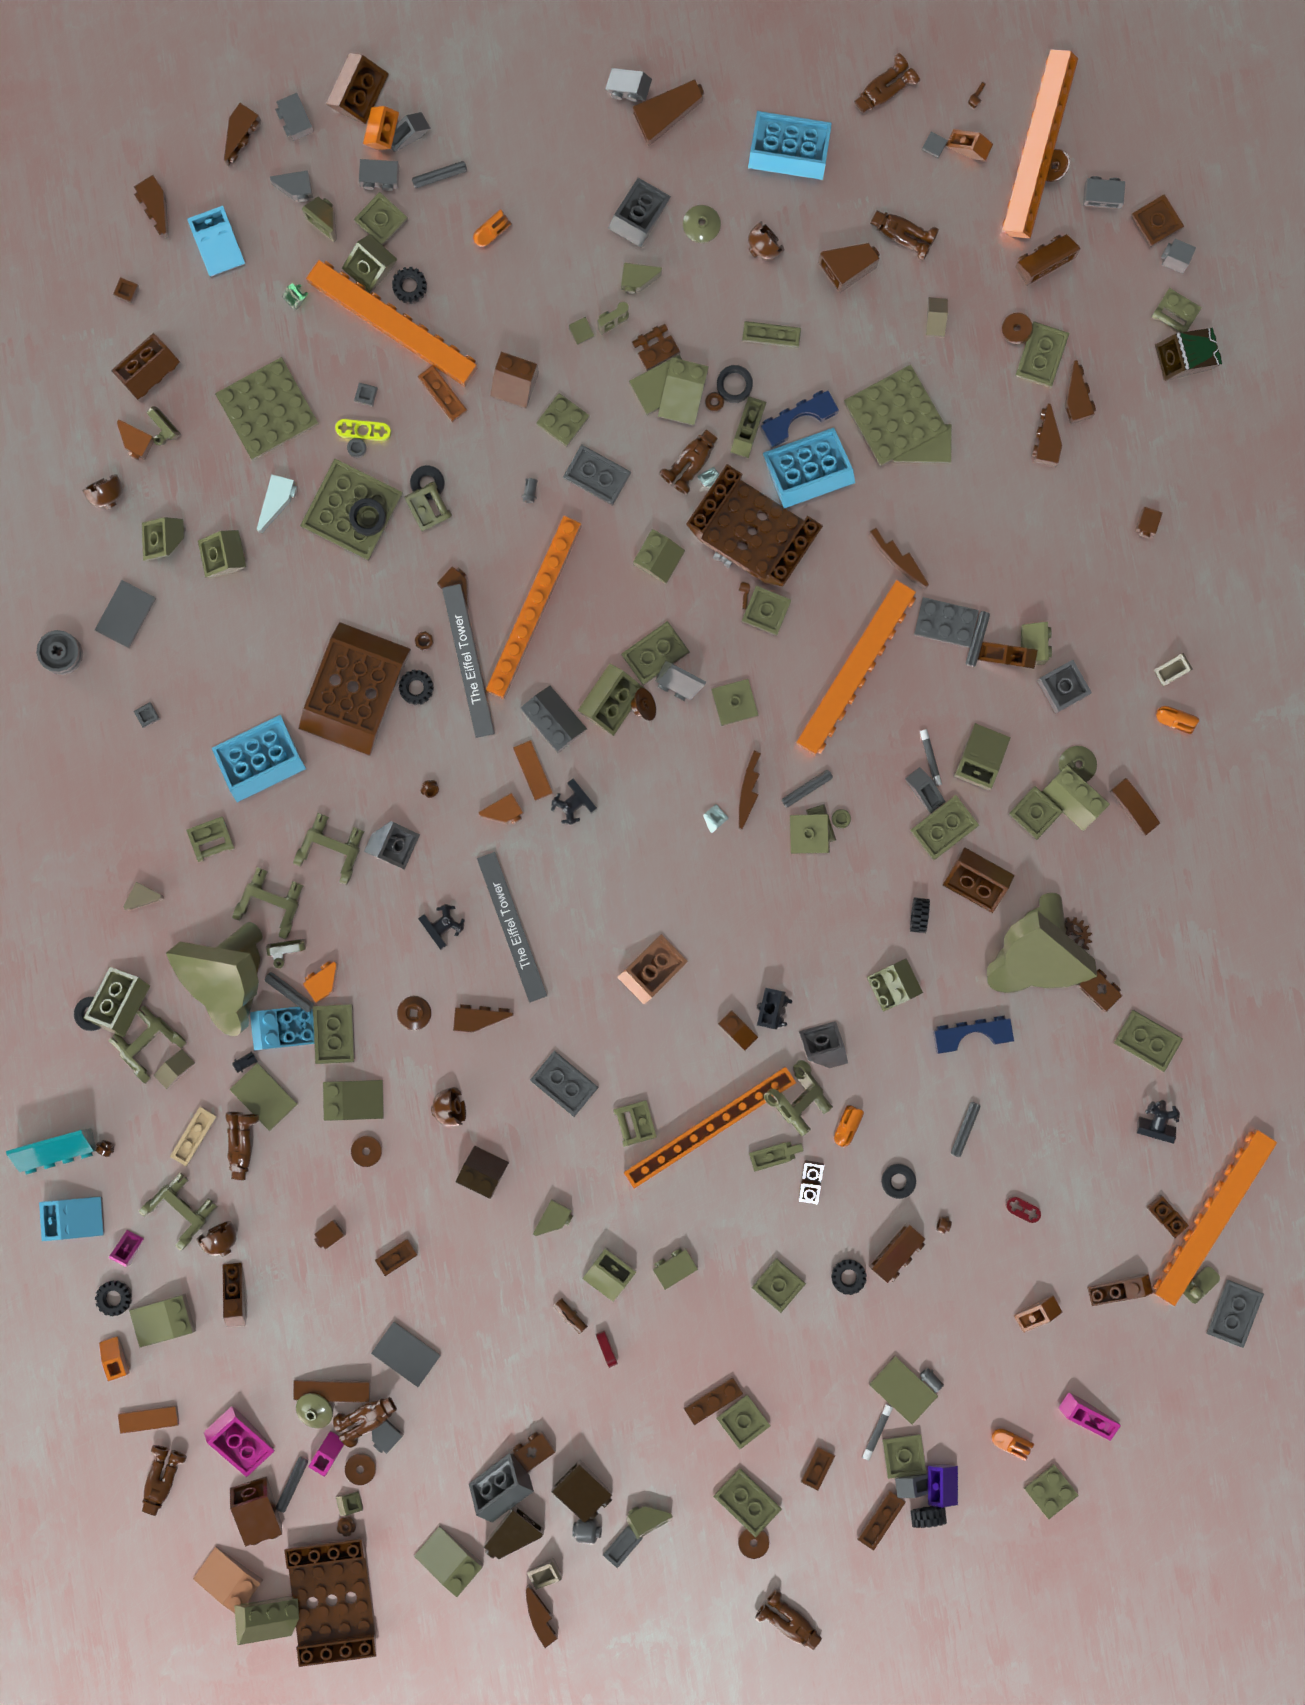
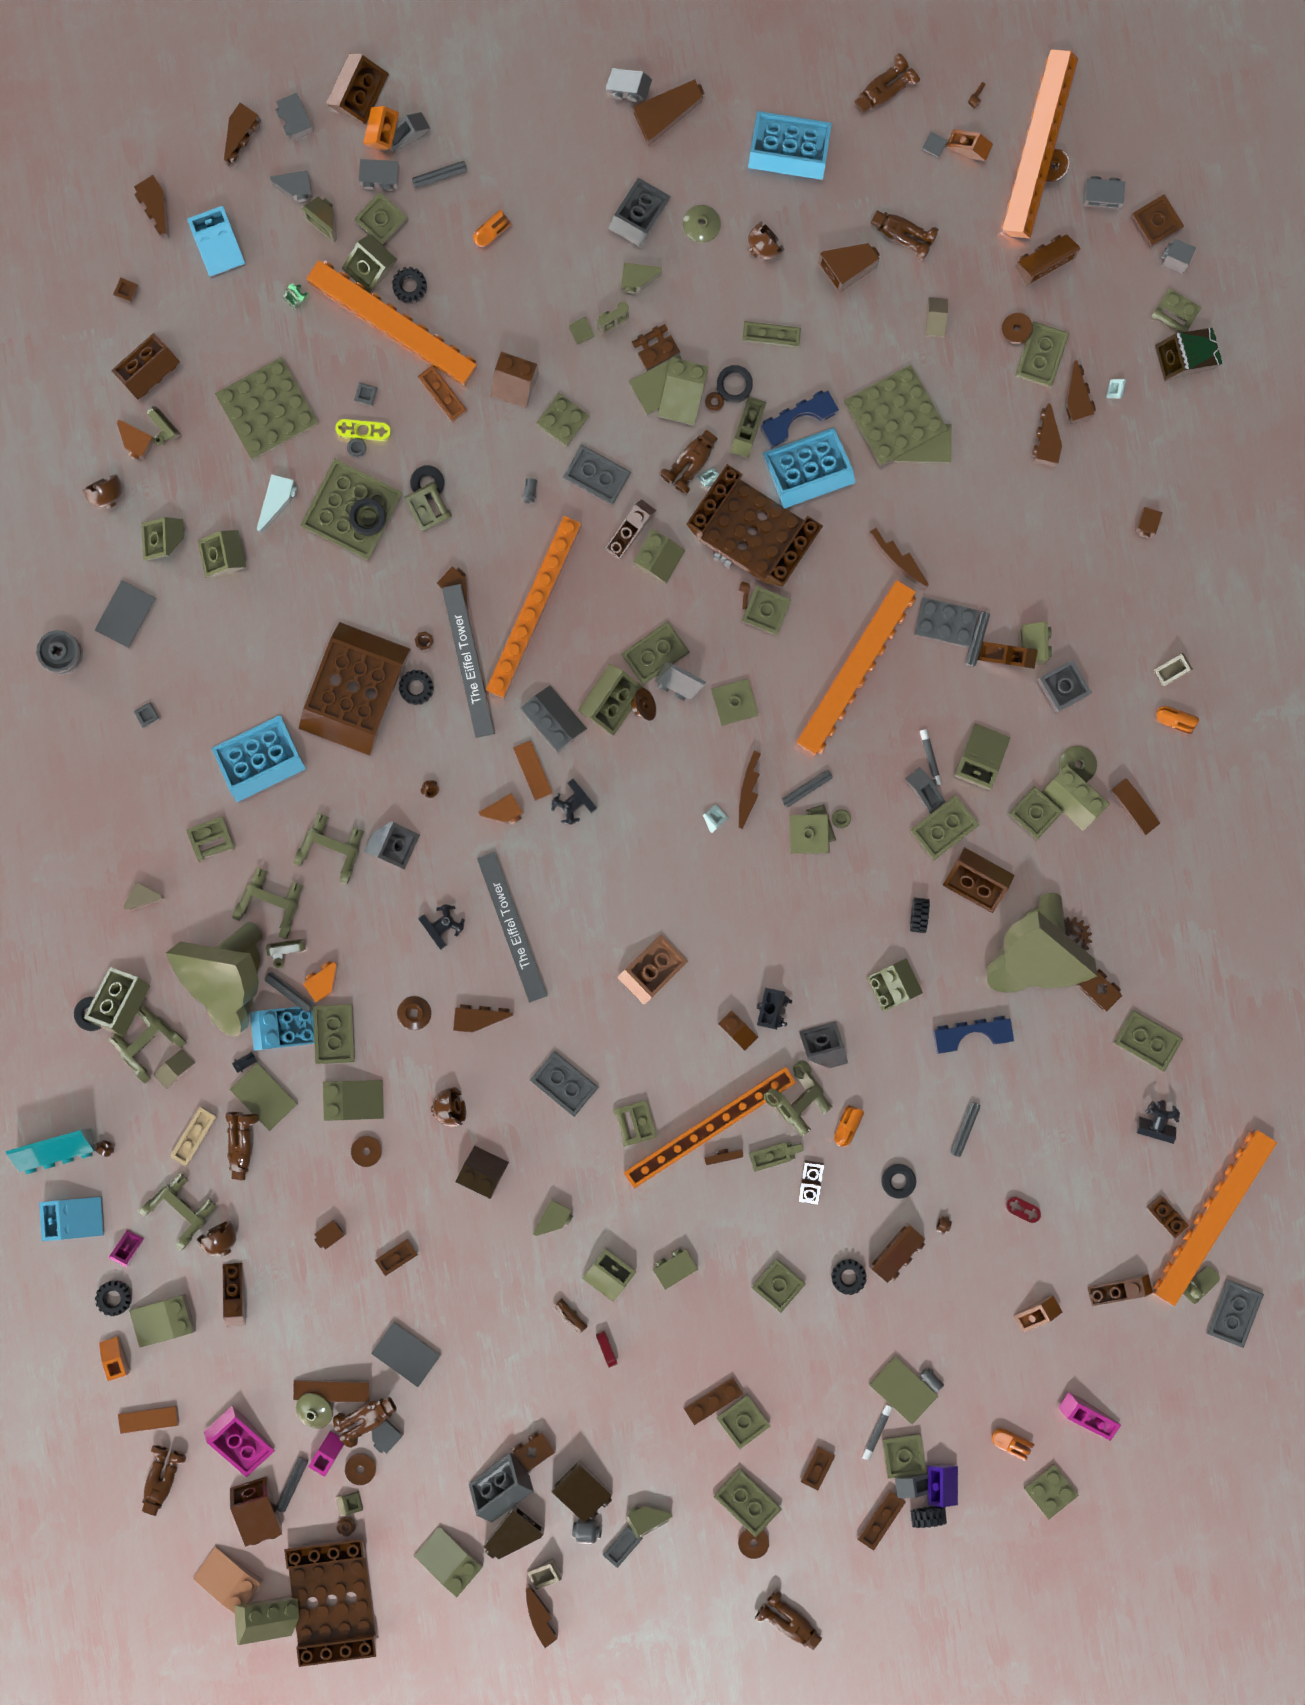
none -> reddish brown slope [605,499,657,560]
none -> reddish brown plate [704,1149,743,1165]
none -> light aqua slope [1106,379,1126,398]

